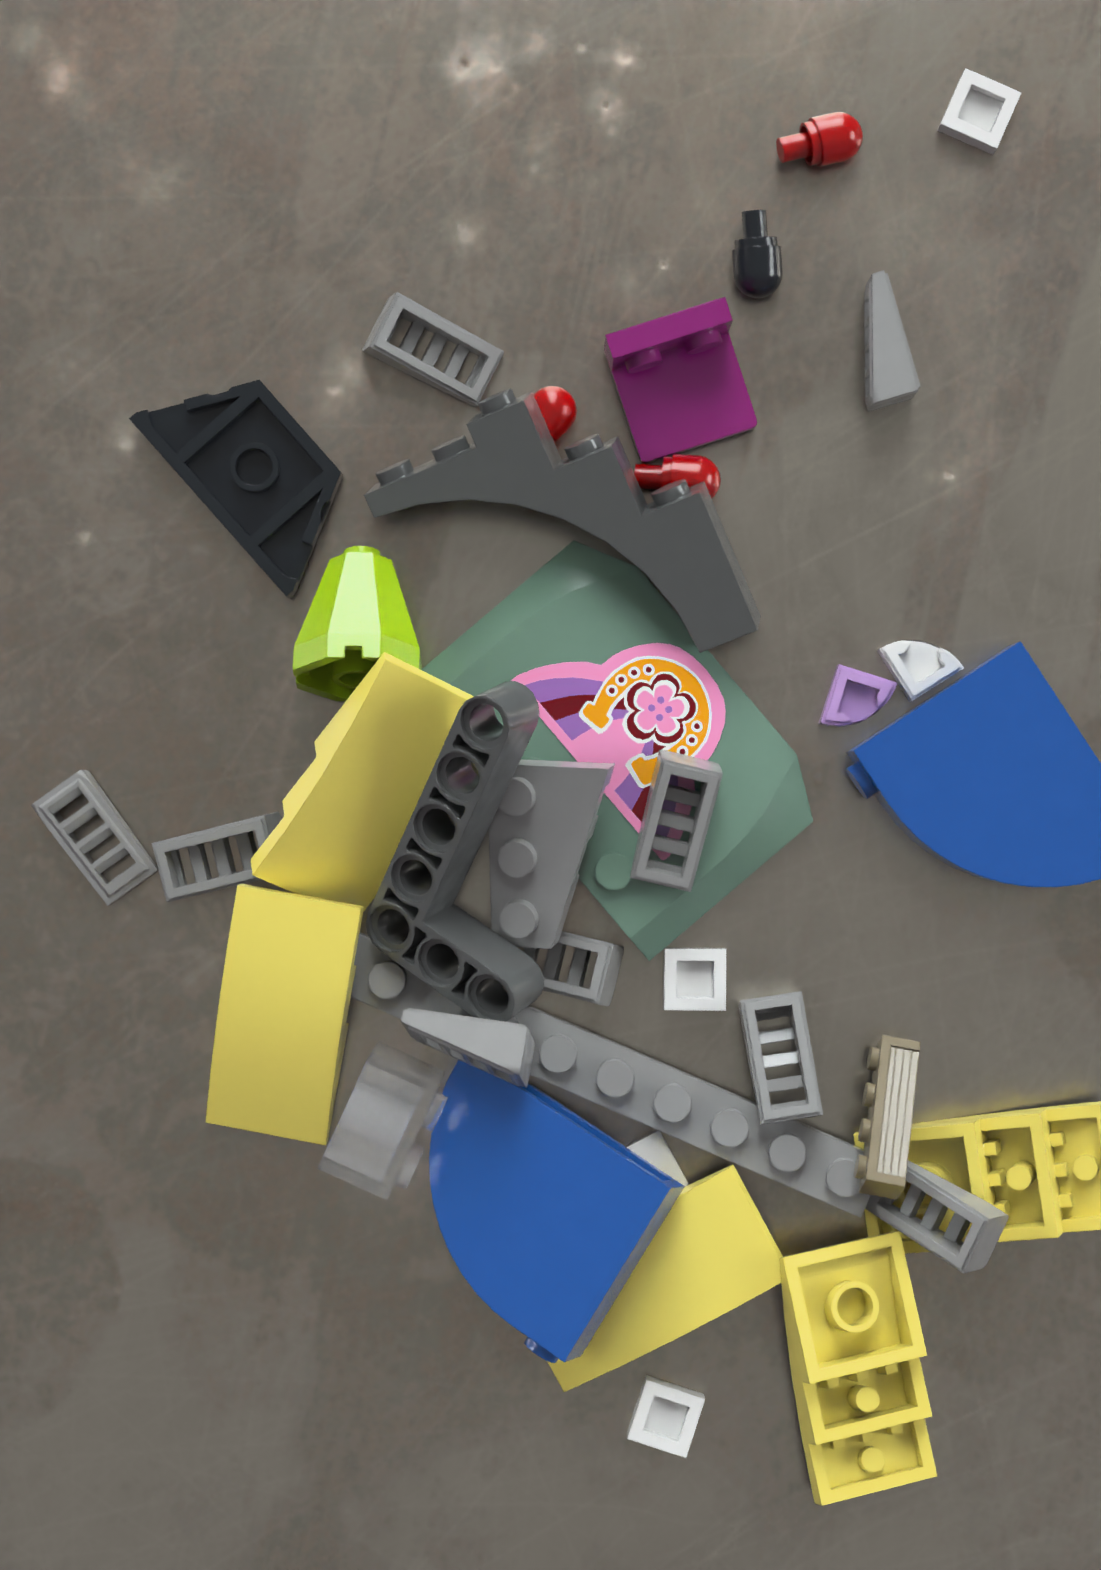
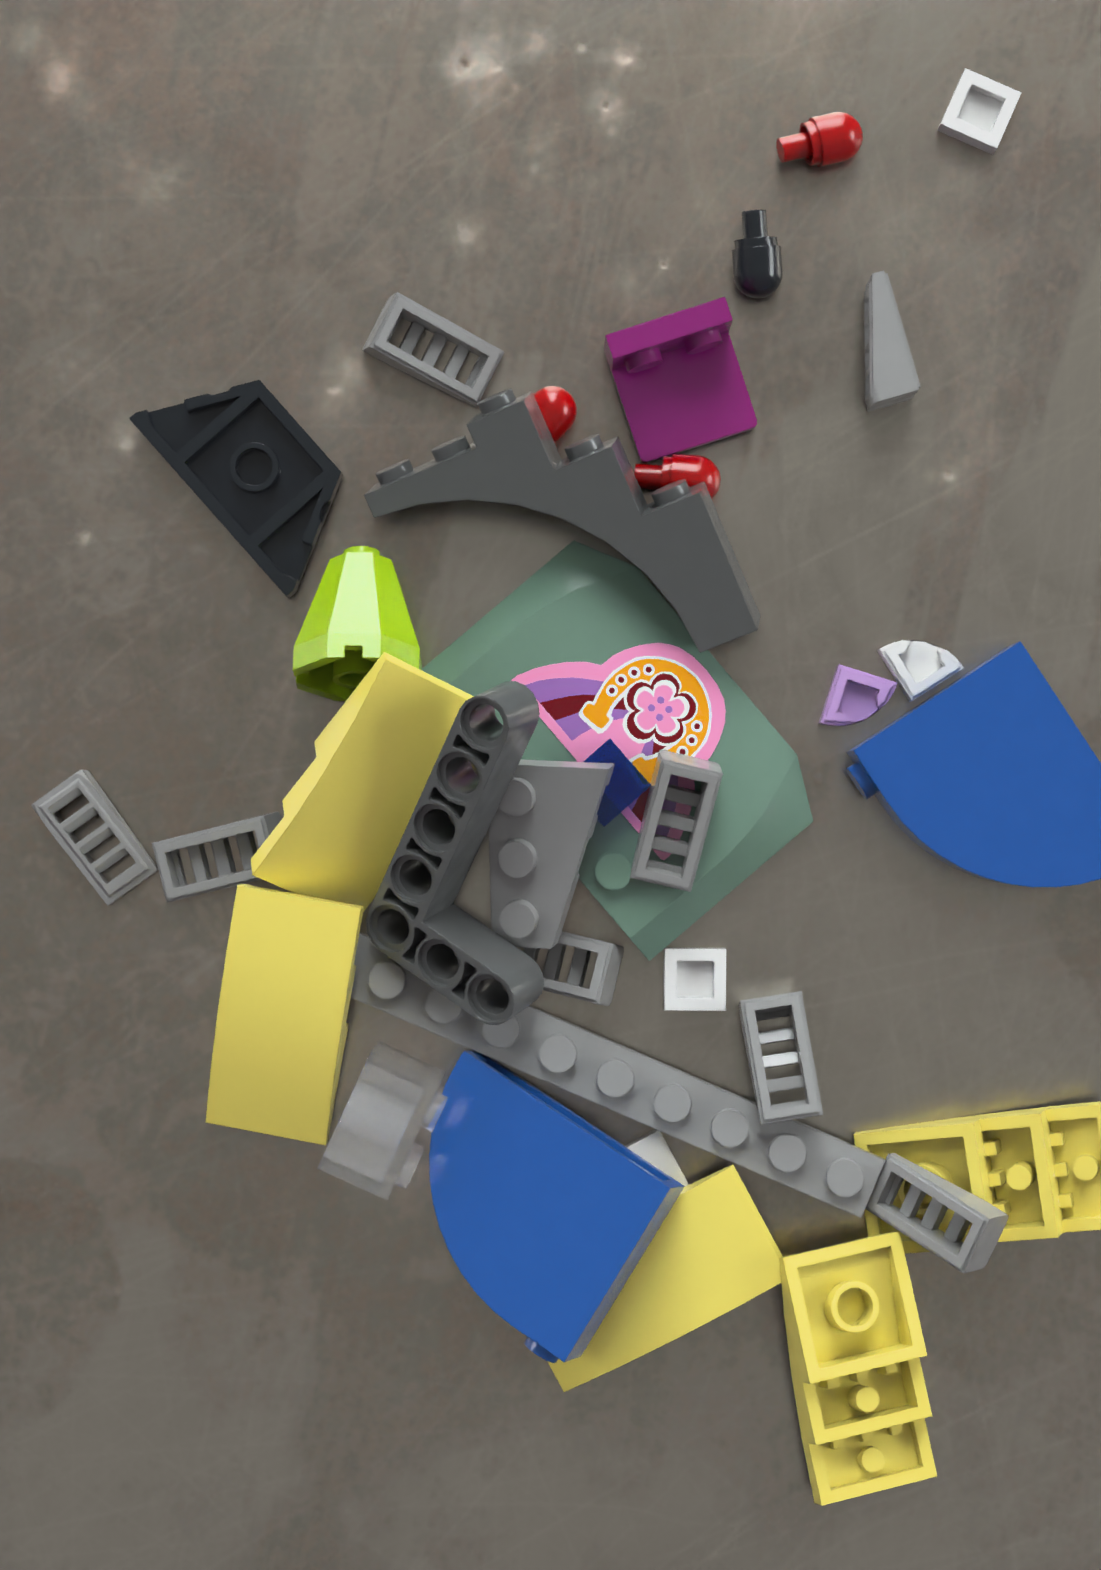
light grey slope [401,1008,535,1088] -> none
white tile [627,1375,705,1458] -> none
piece [854,1035,921,1200] -> none
none -> clear blue tile [583,739,651,827]

